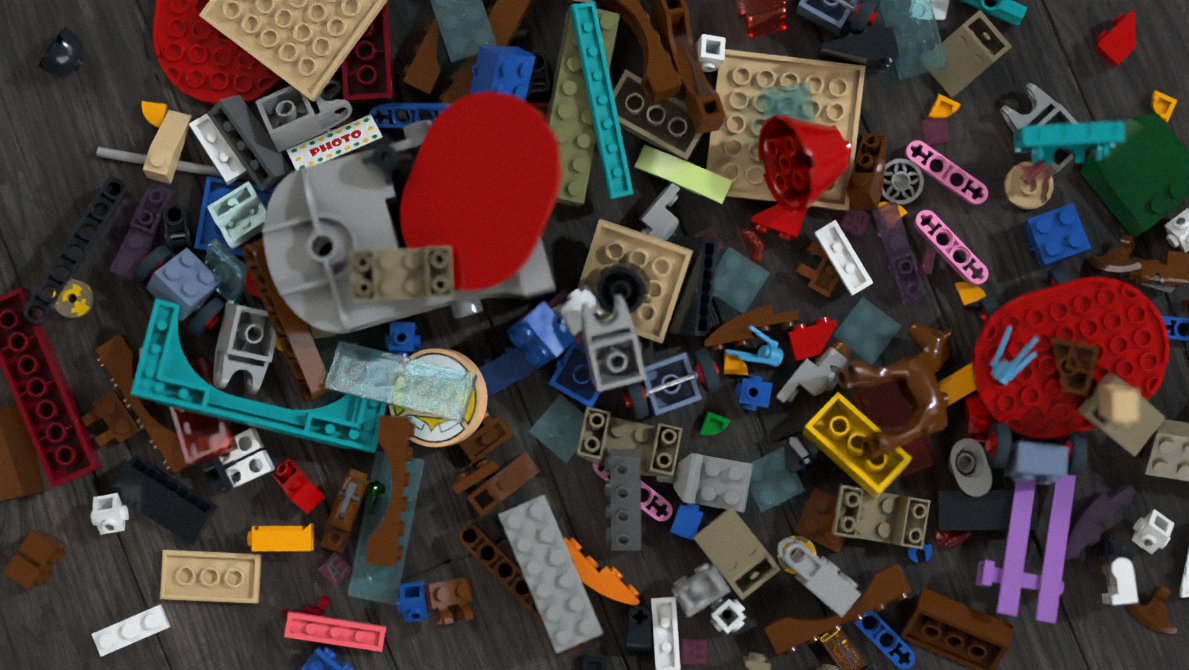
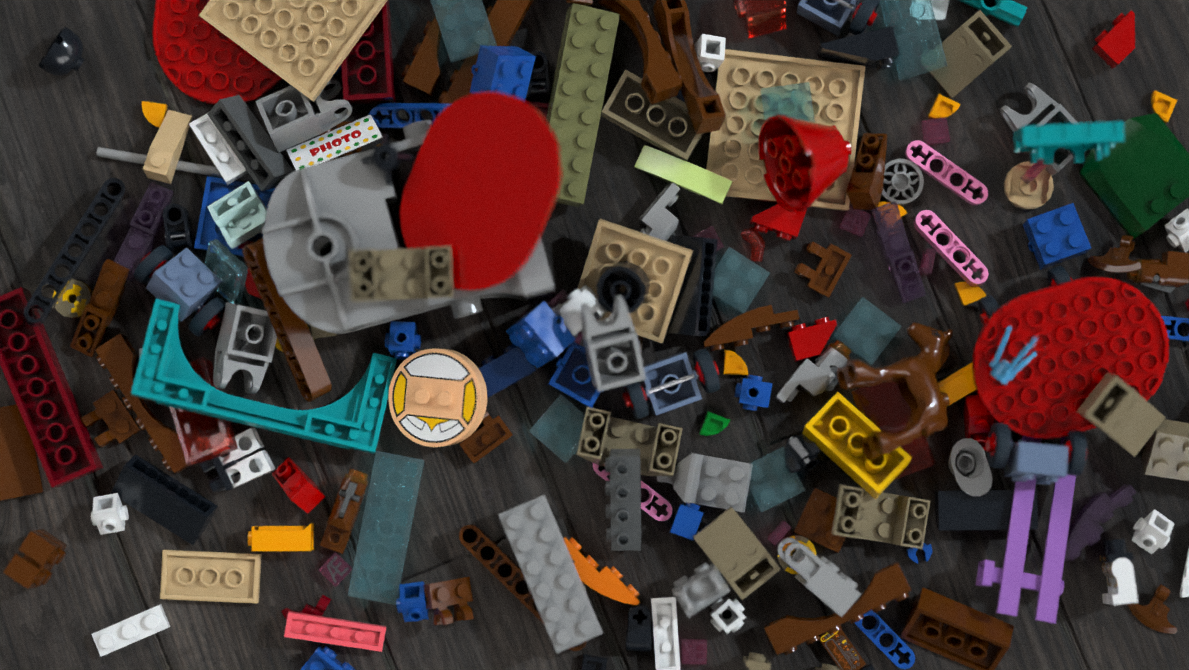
clear light blue plate [325,341,477,423] -> none
reddish brown arch [365,414,416,567] -> none
dark green hand [367,480,385,516] -> none
reddish brown plate [452,458,500,494] -> none
reddish brown slope [467,452,541,517] -> none
teal tile [569,1,634,199] -> none
dark azure plant [725,325,783,367] -> none
white plate [813,220,873,296] -> none
clear red arm [935,530,972,548] -> none
reddish brown slope [1050,337,1100,396] -> none
tan brick [1099,384,1138,426] -> none
none -> reddish brown slope [70,259,130,357]
none -> clear pink tile [766,520,791,546]

